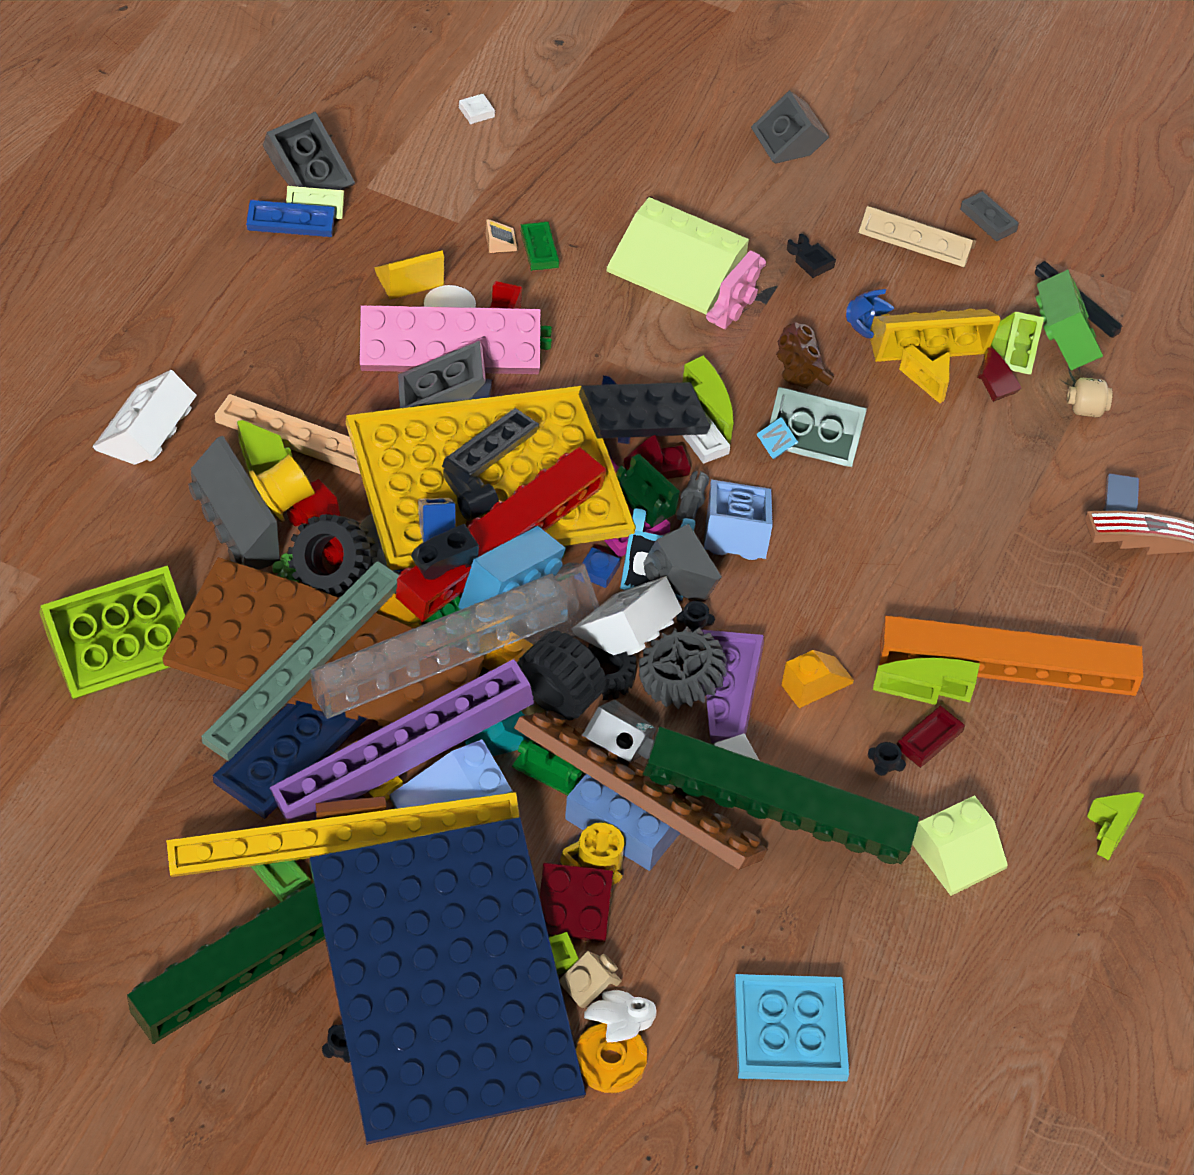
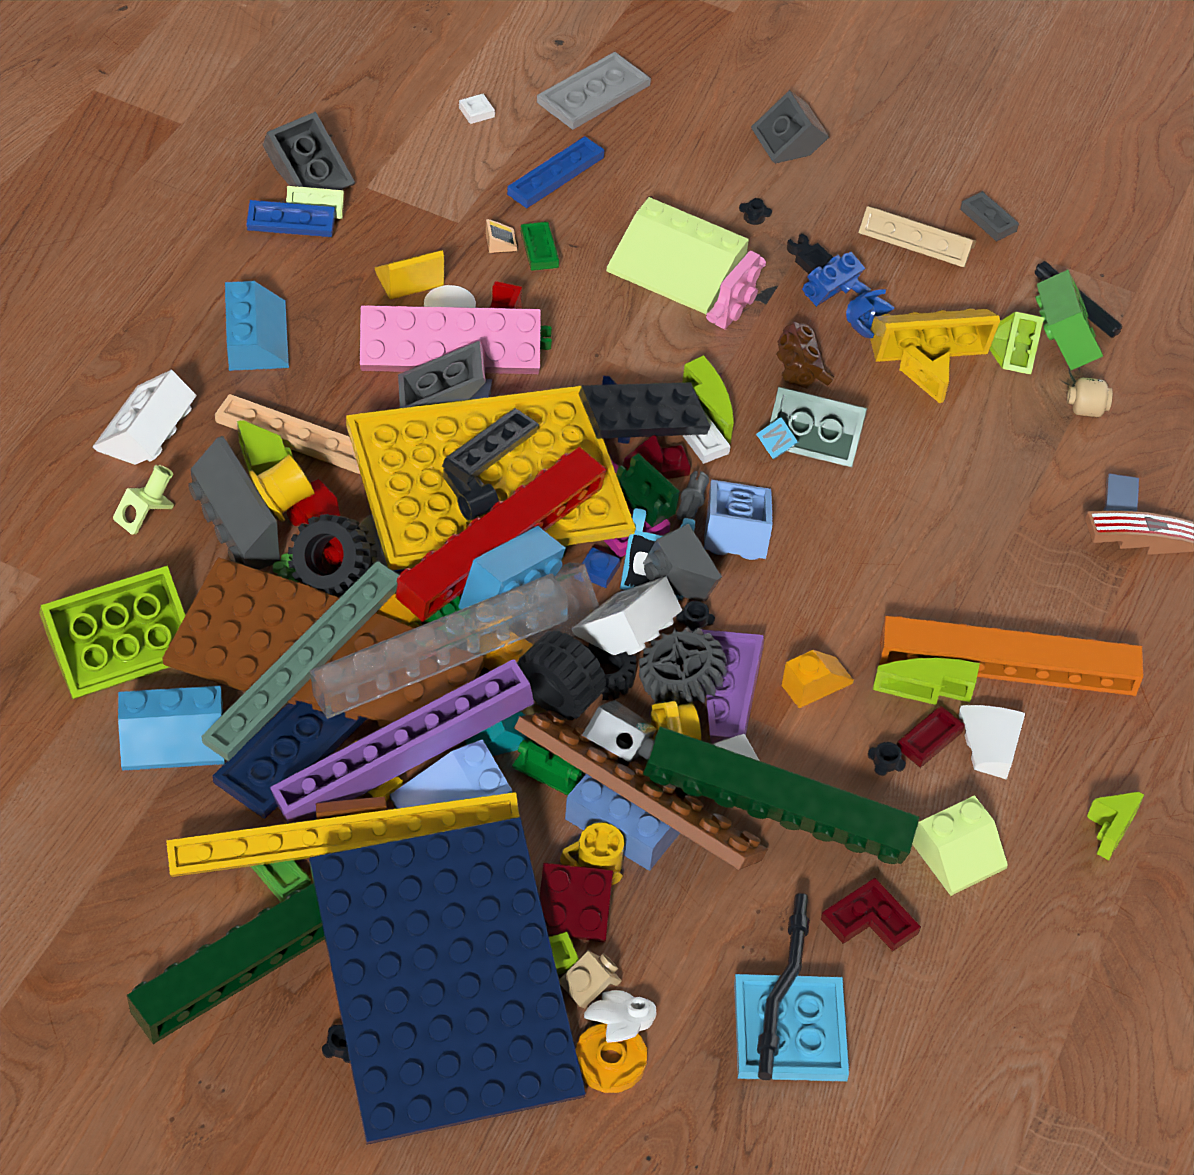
black leg [411,524,479,580] -> none
blue brick [418,498,455,543] -> none
dark red slope [977,347,1021,402] -> none
none -> yellowish green bracket [113,465,174,534]
none -> dark azure slope [118,686,225,771]
none -> dark azure slope [225,281,289,371]
none -> blue plate [507,136,604,208]
none -> light grey tile [537,52,651,130]
none -> yellow piece [651,701,701,740]
none -> black plate [739,198,772,225]
none -> black bar [757,893,810,1080]
none -> blue brick [802,252,871,307]
none -> dark red plate [821,878,921,952]
none -> white slope [958,705,1025,779]

